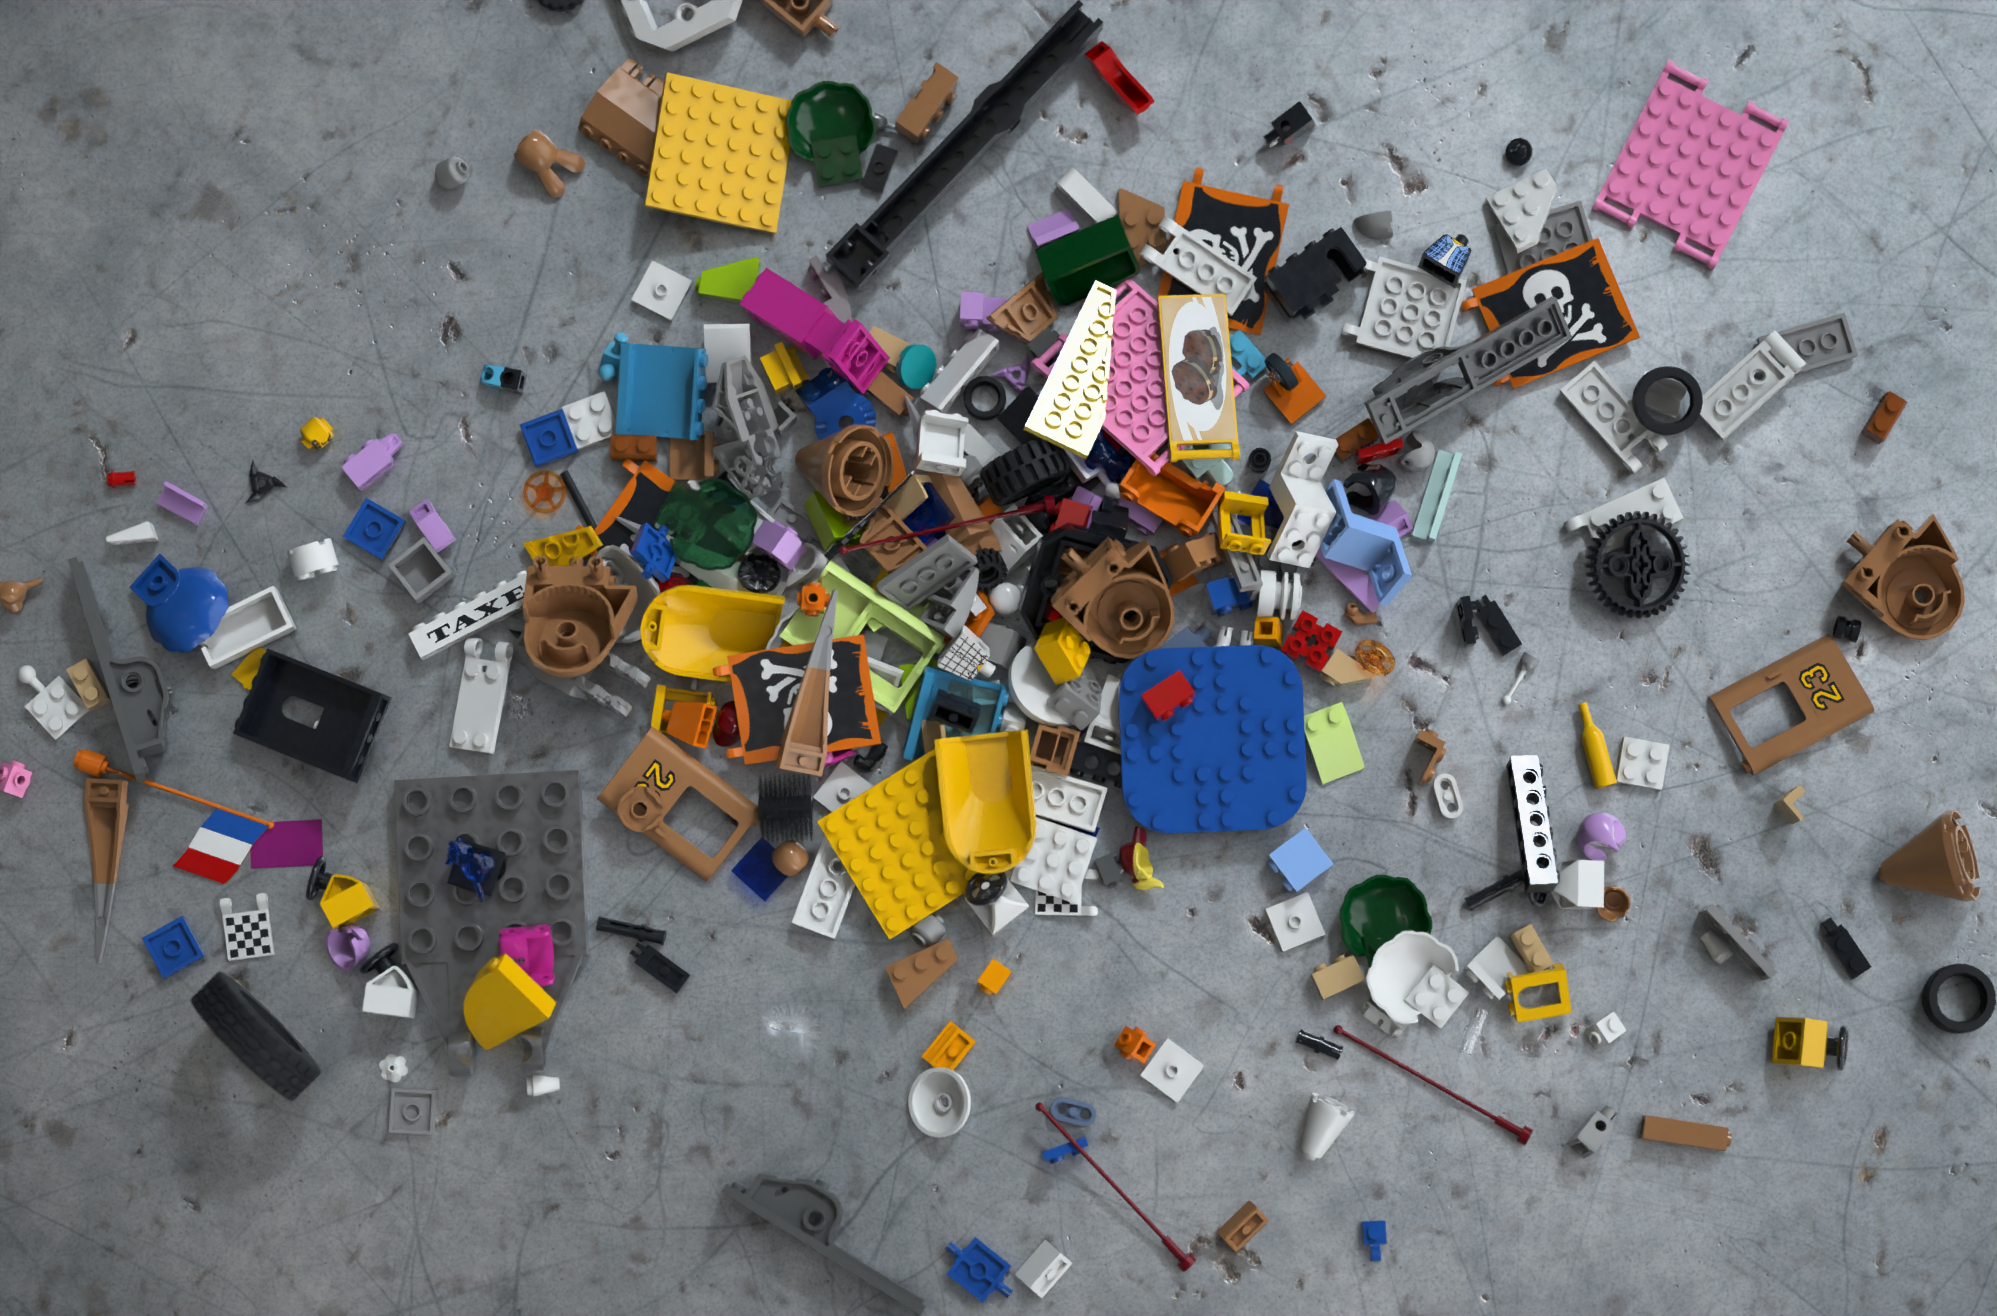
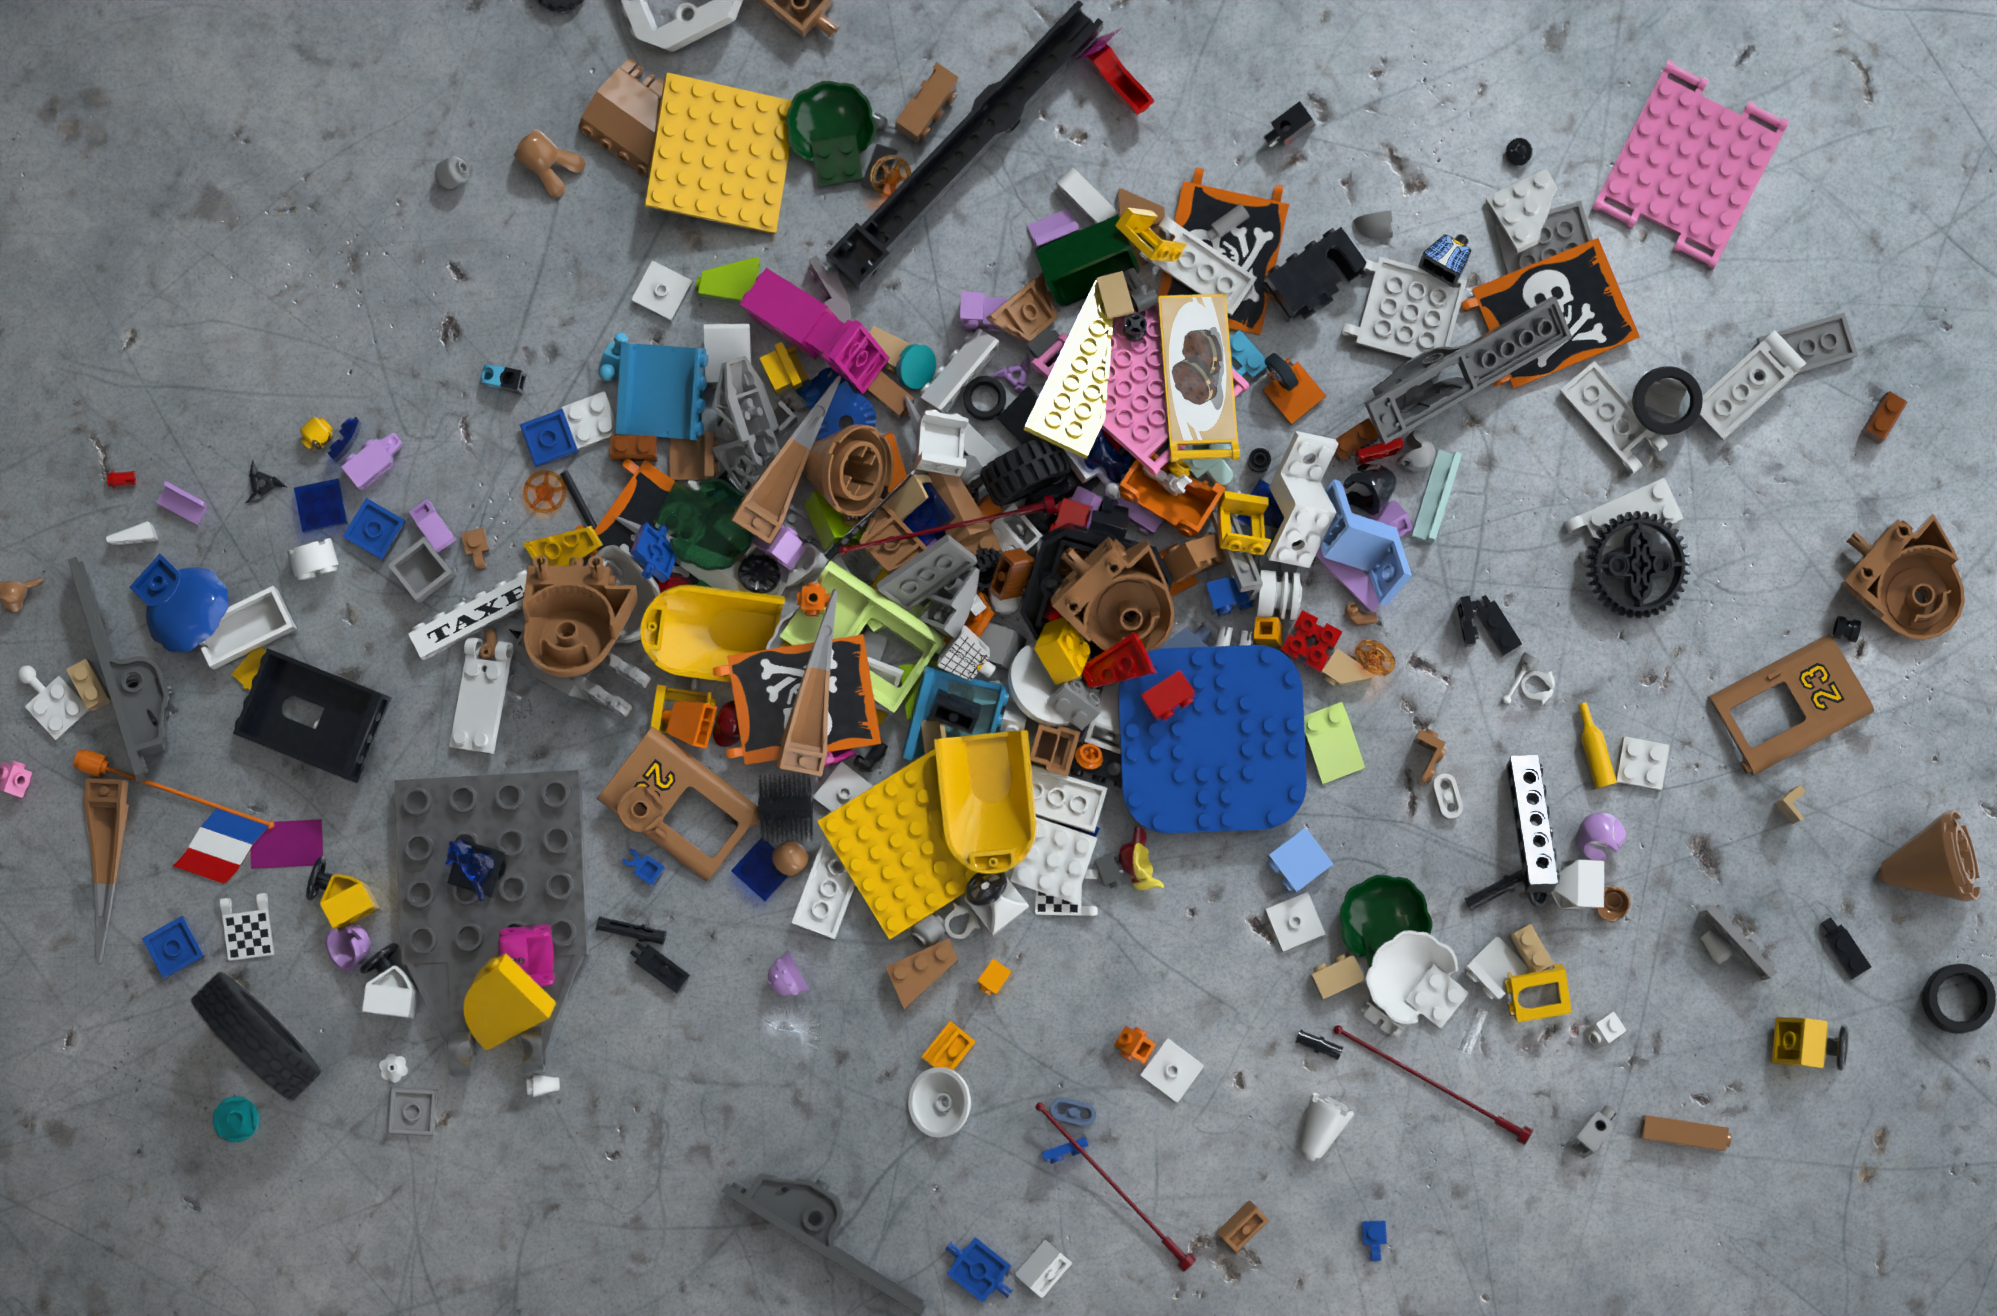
none -> teal tile [212,1096,260,1142]
none -> clear blue plate [294,478,348,533]
none -> clear blue slope [328,417,362,463]
none -> medium nougat plate [461,528,489,570]
none -> medium nougat arm [479,629,498,660]
none -> blue plate [622,848,665,886]
none -> medium nougat plate [730,376,841,544]
none -> lavender helmet [768,950,810,996]
none -> clear orange wheel [871,155,911,197]
none -> white piece [944,903,980,939]
none -> dark orange brick [989,548,1034,601]
none -> orange hat [1075,743,1103,769]
none -> dark pink sticker [1076,28,1122,60]
none -> red wing [1082,633,1157,688]
none -> tan panel [1097,271,1134,319]
none -> yellow panel [1115,208,1187,262]
none -> dark grey axle [1123,268,1159,313]
none -> black wheel [1123,313,1147,342]
none -> white piece [1142,466,1192,496]
none -> yellow plate [1168,460,1191,478]
none -> light grey cylinder [1206,204,1250,240]
none -> white piece [1521,671,1555,705]

